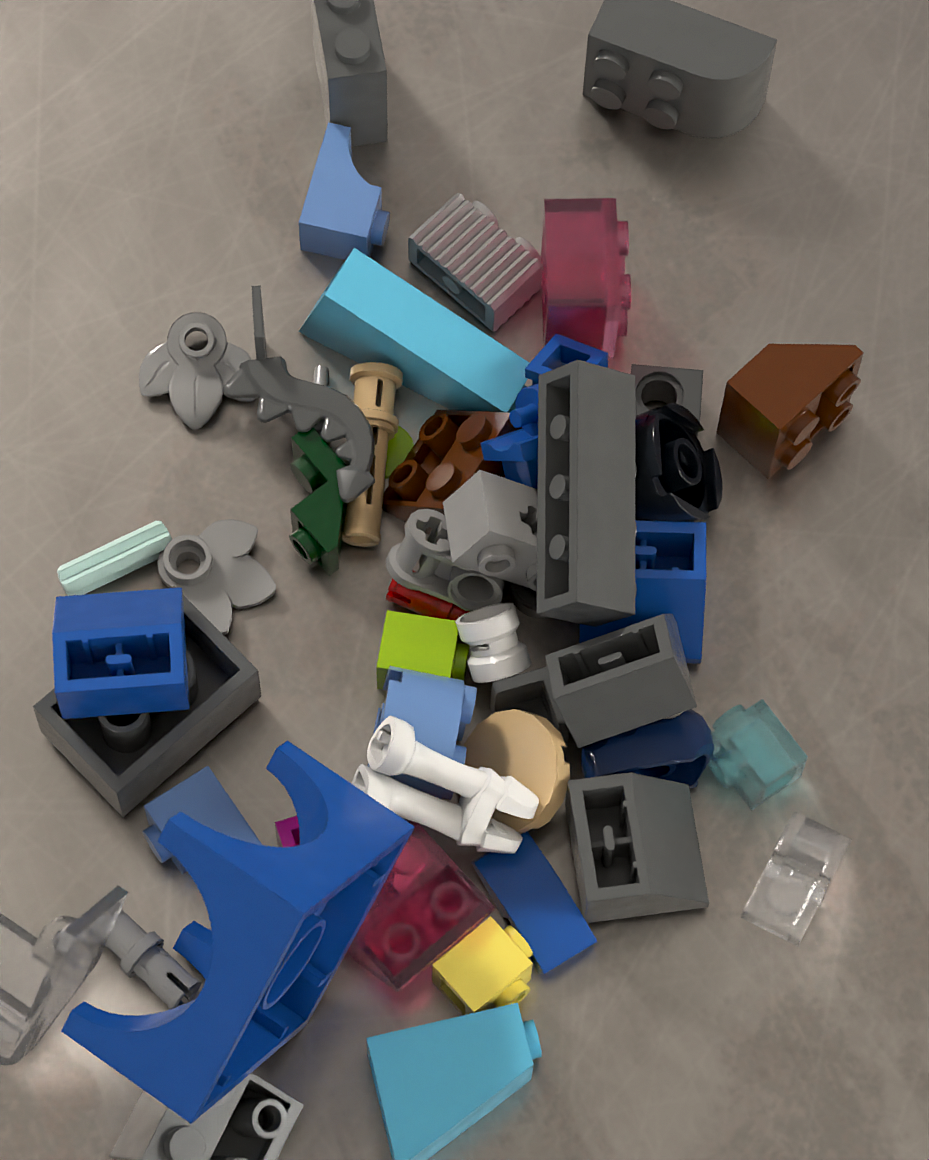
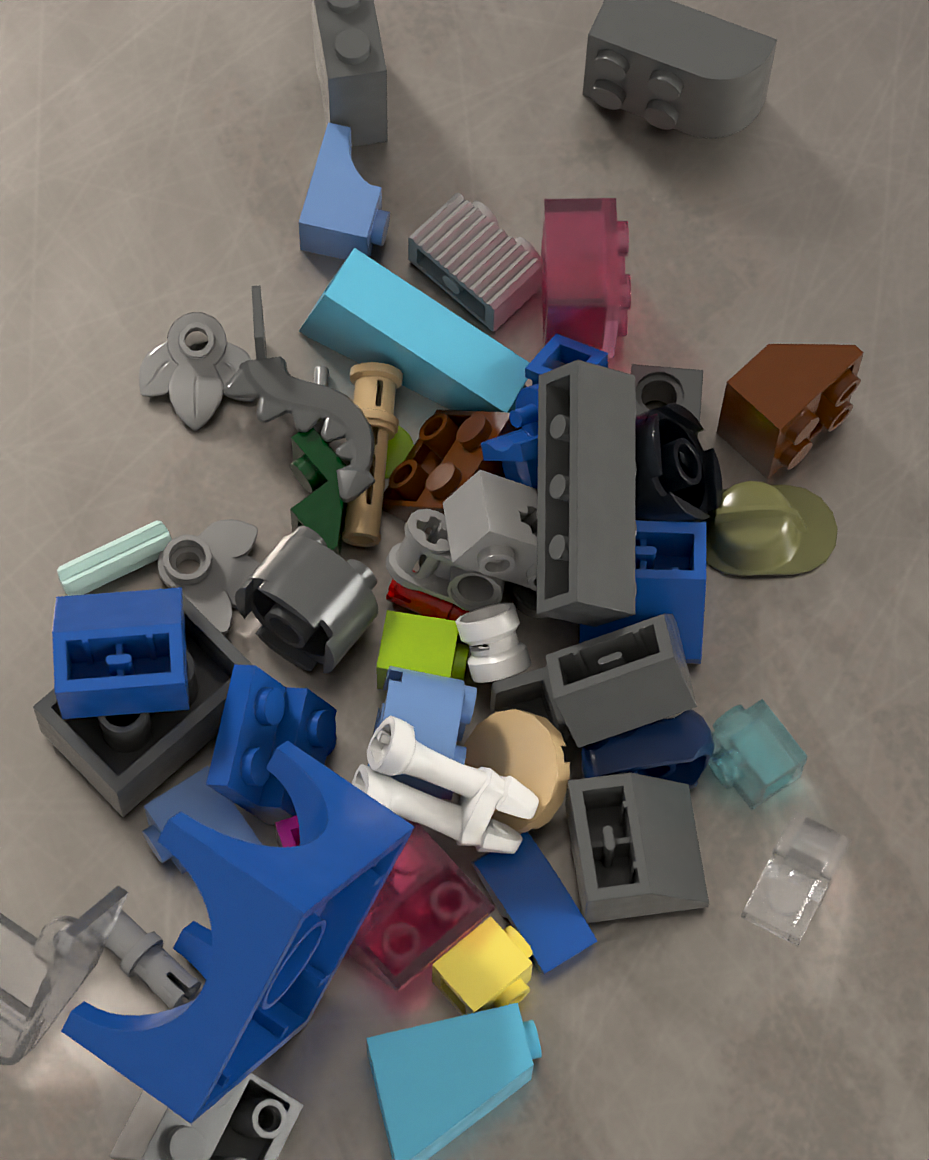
none -> blue plate [206,664,337,825]
none -> dark grey brick [235,526,378,673]
none -> olive piece [701,481,838,576]

